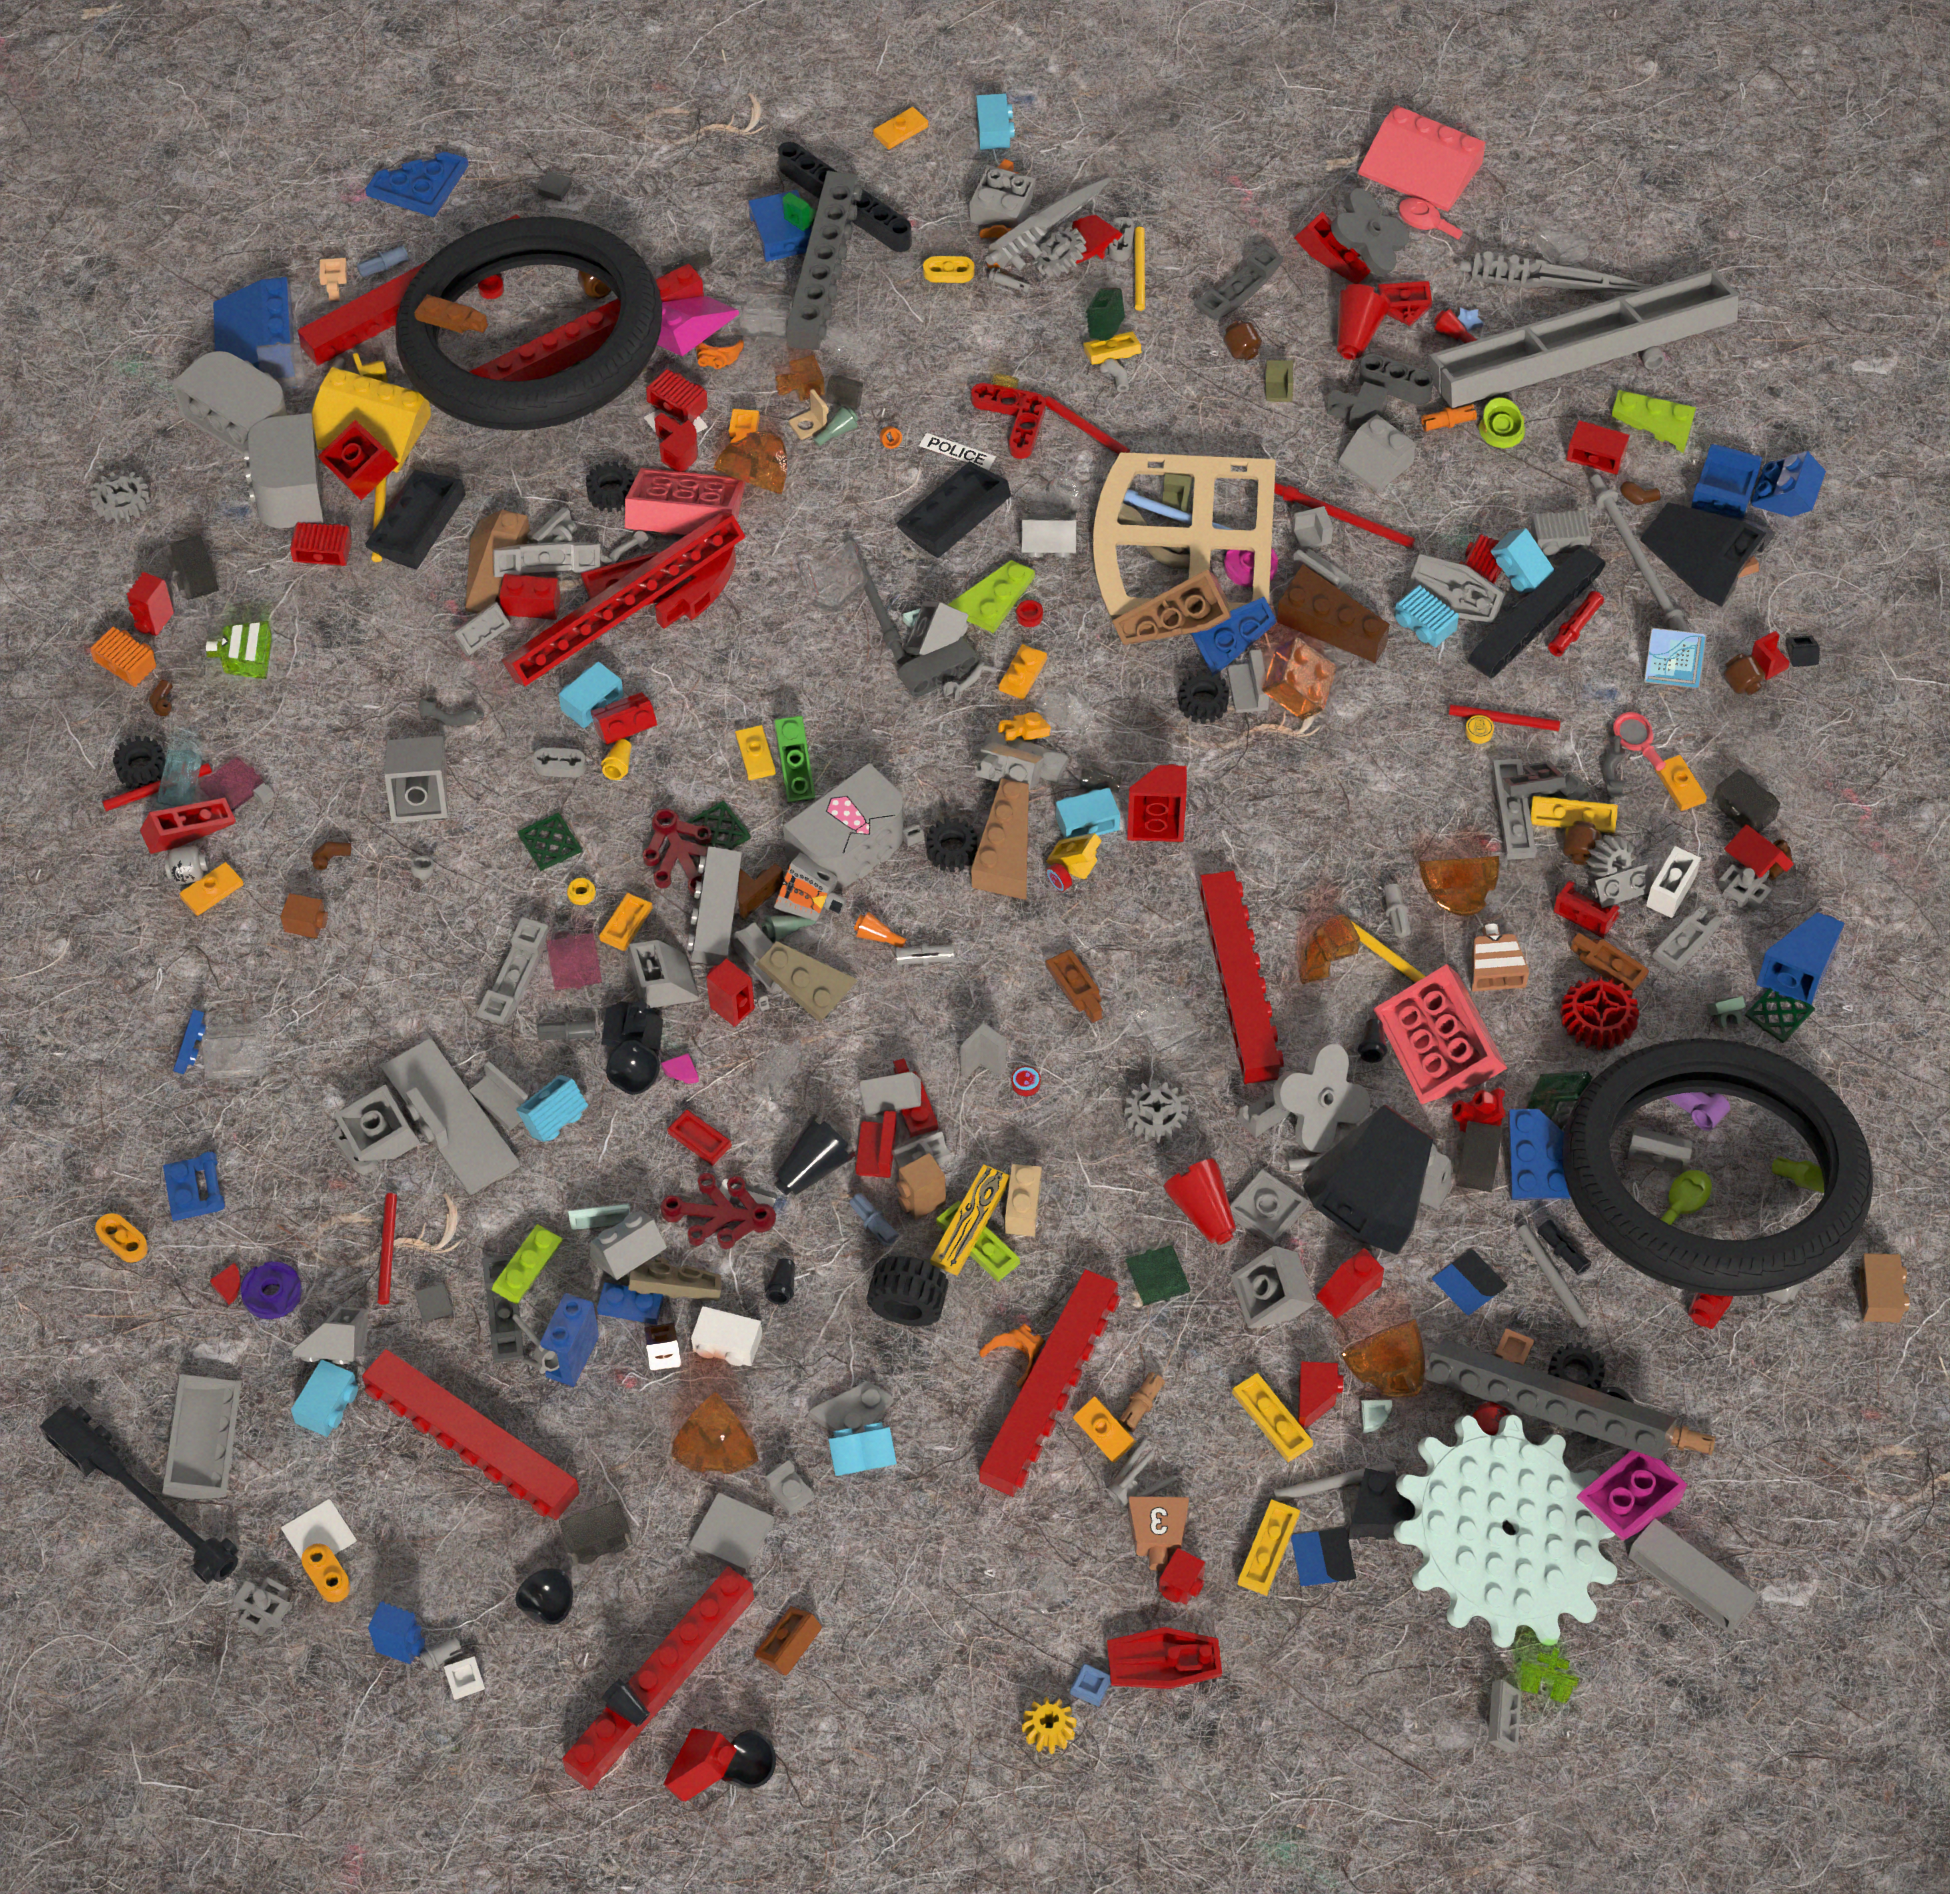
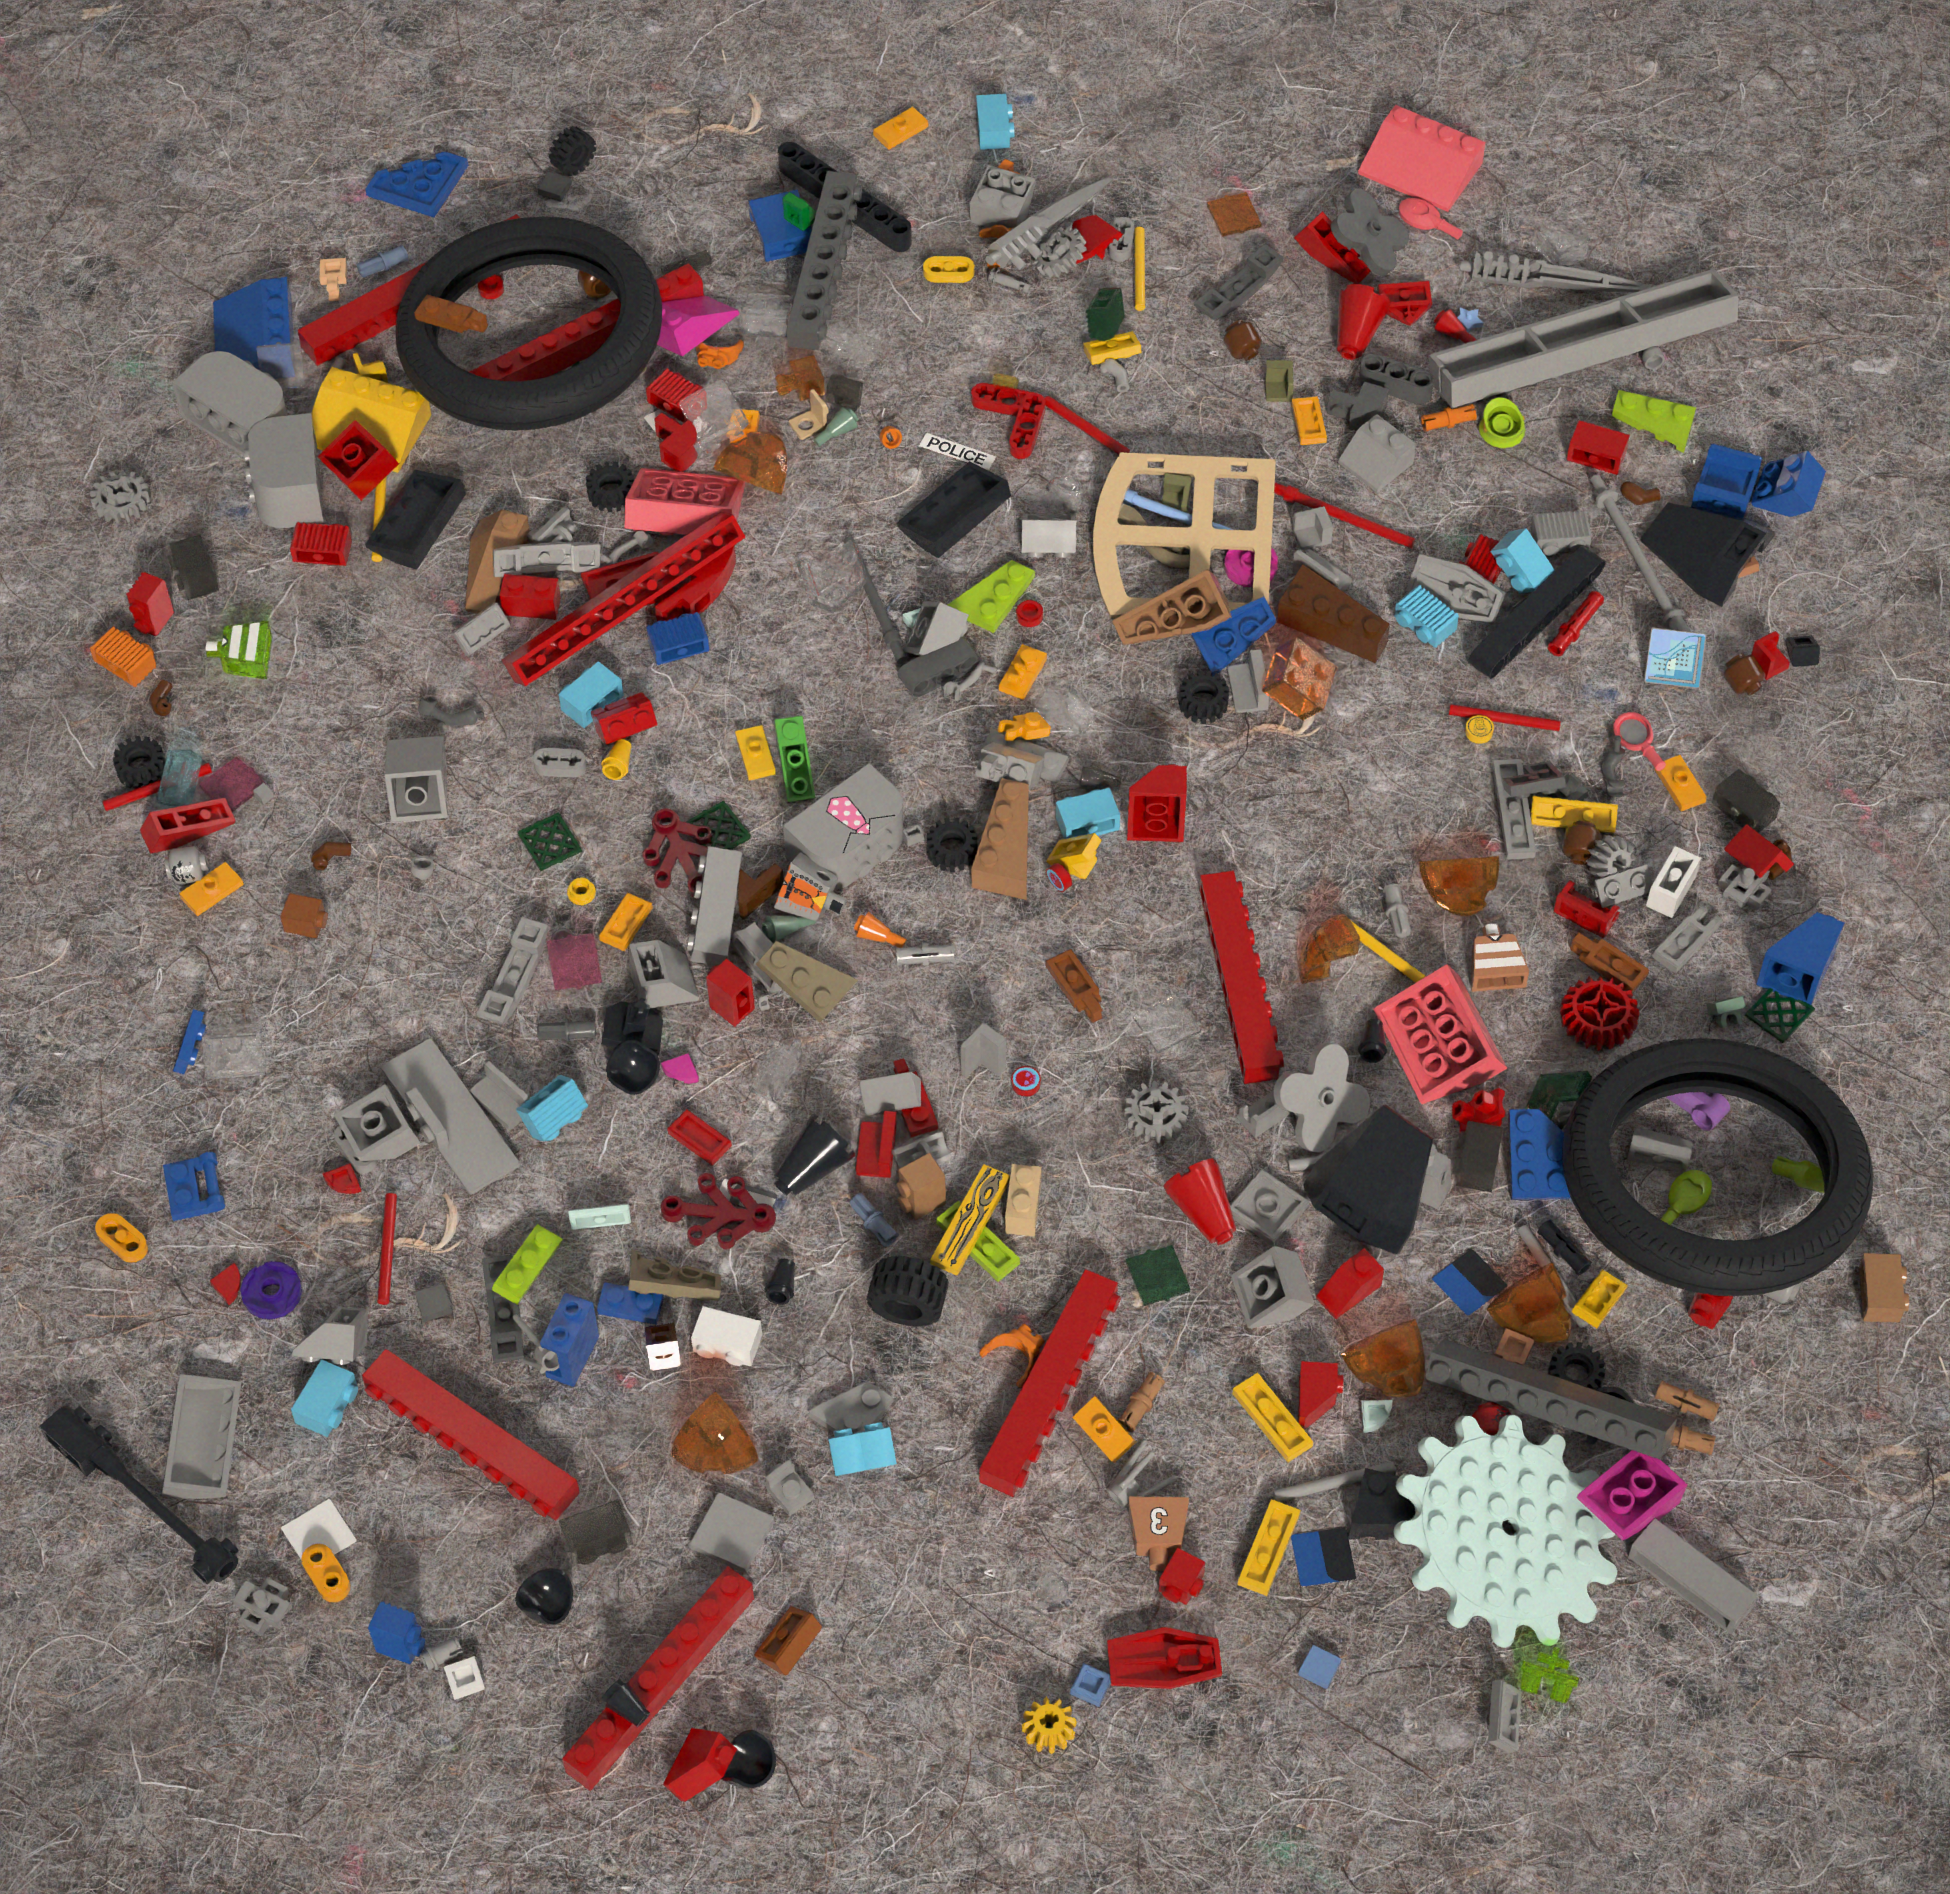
light grey slope [589,1210,667,1280] -> none
none -> red tile [322,1163,362,1194]
none -> black tyre [549,126,596,176]
none -> blue brick [646,612,709,665]
none -> clear bracket [679,379,750,454]
none -> clear orange piece [1207,192,1262,237]
none -> light orange plate [1291,396,1327,445]
none -> medium blue tile [1298,1645,1342,1689]
none -> clear orange brick [1487,1262,1572,1343]
none -> yellow plate [1571,1269,1628,1329]
none -> medium nougat pin [1655,1380,1720,1422]

